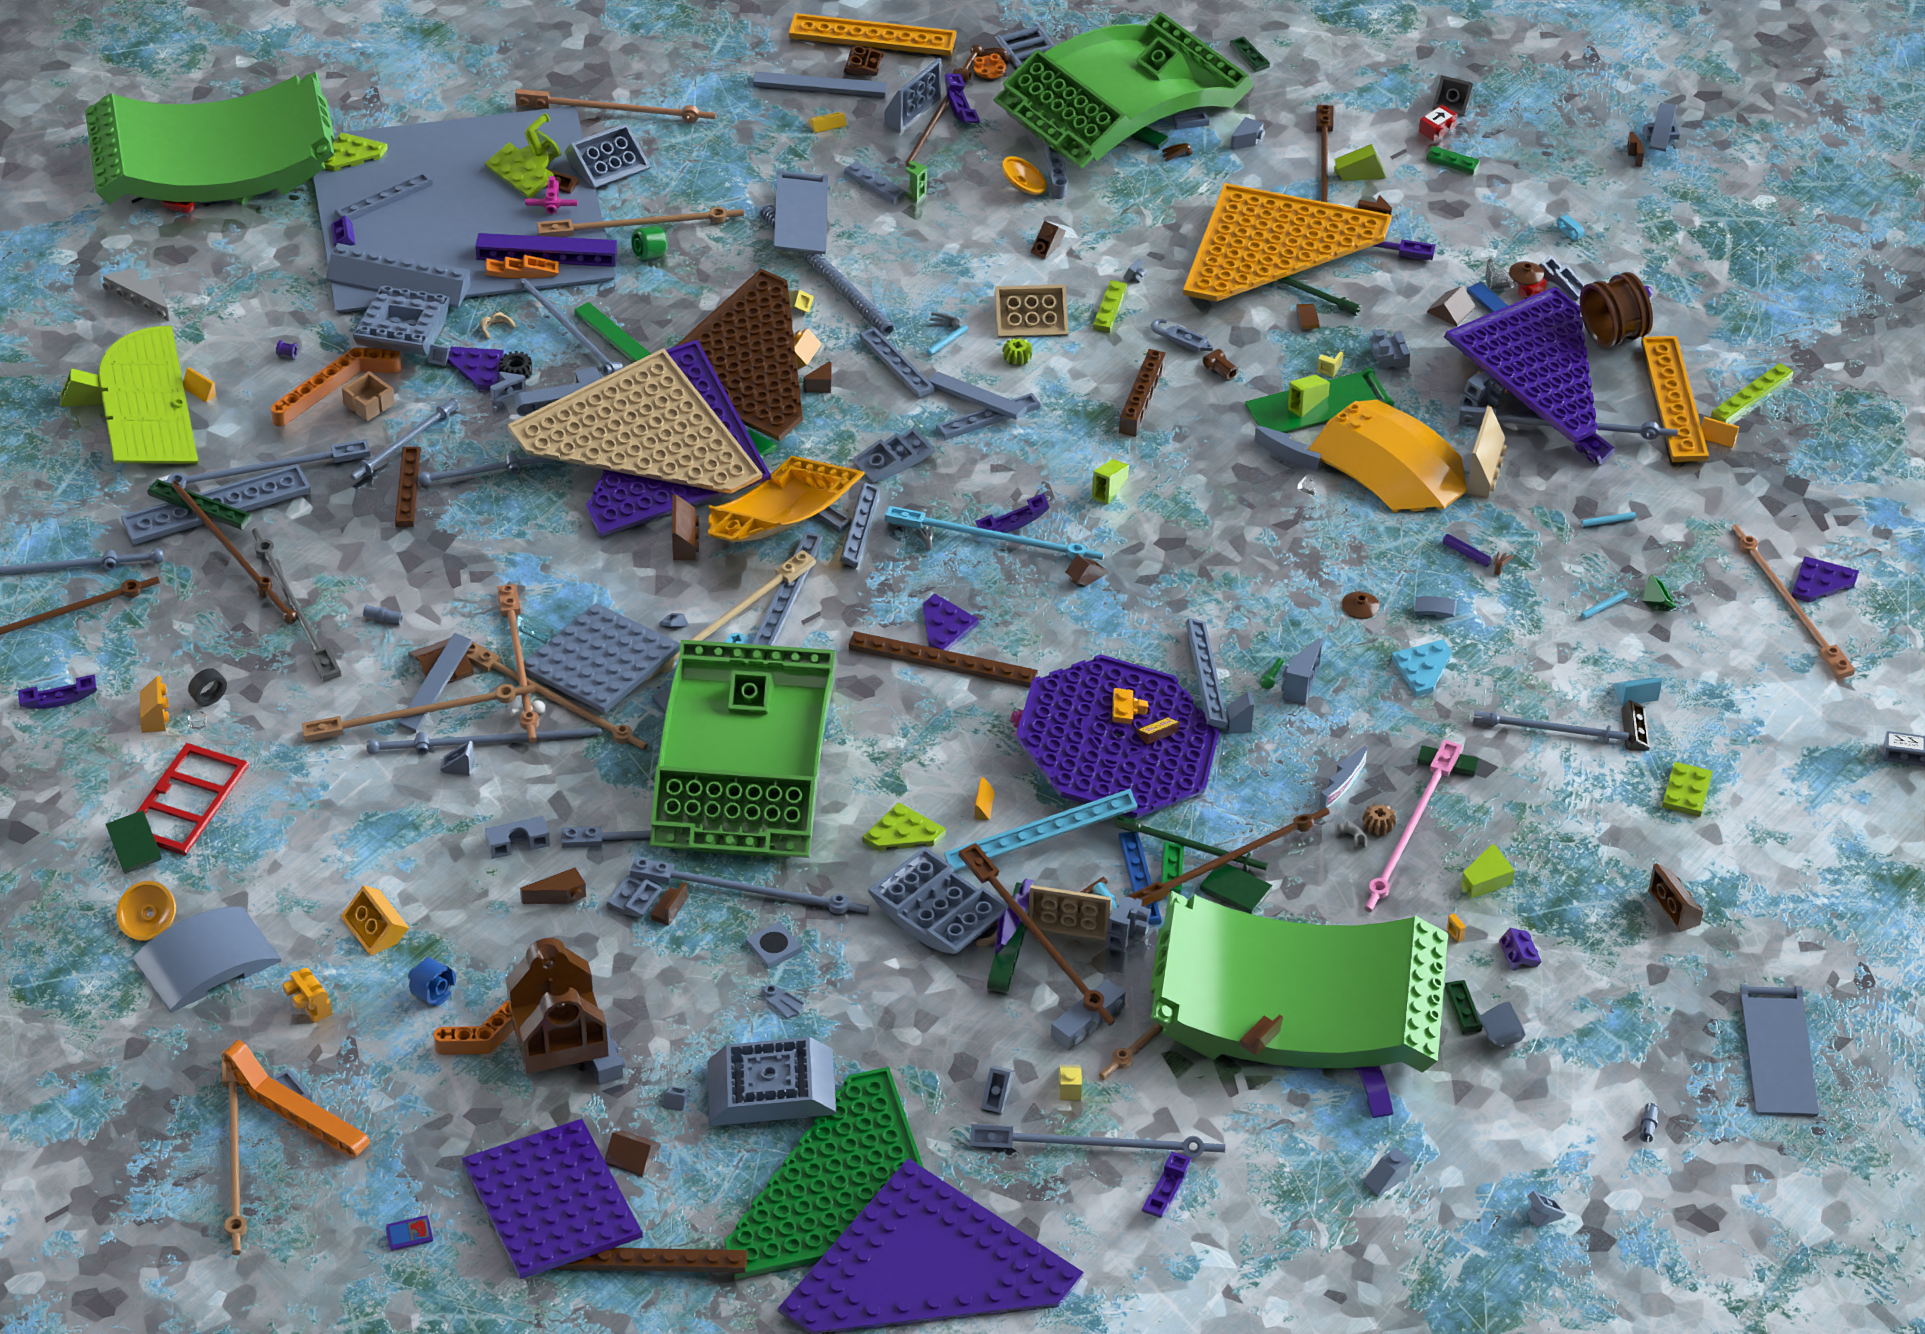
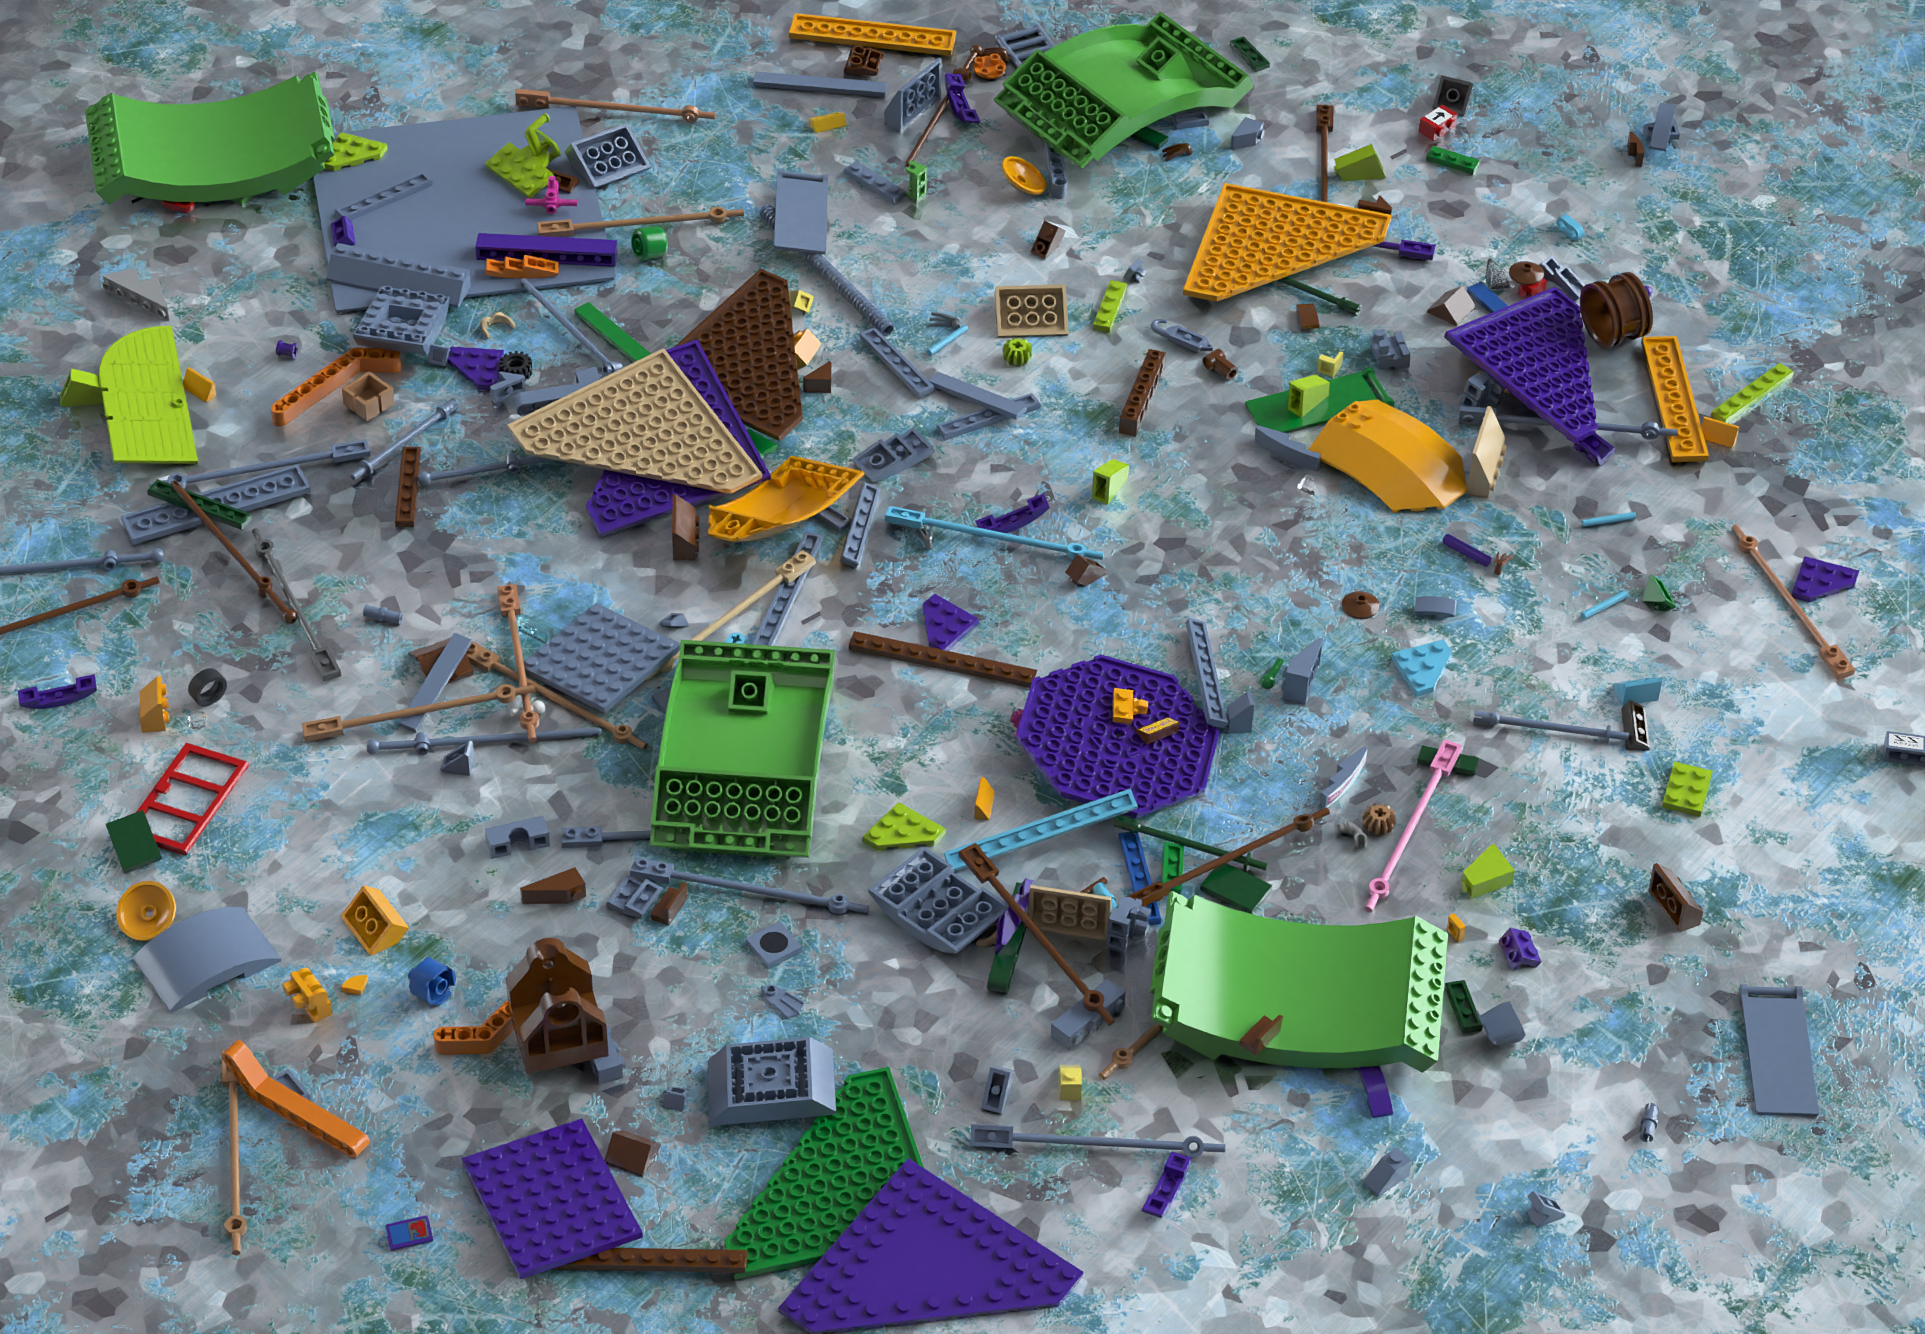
none -> light orange tile [341,975,368,995]

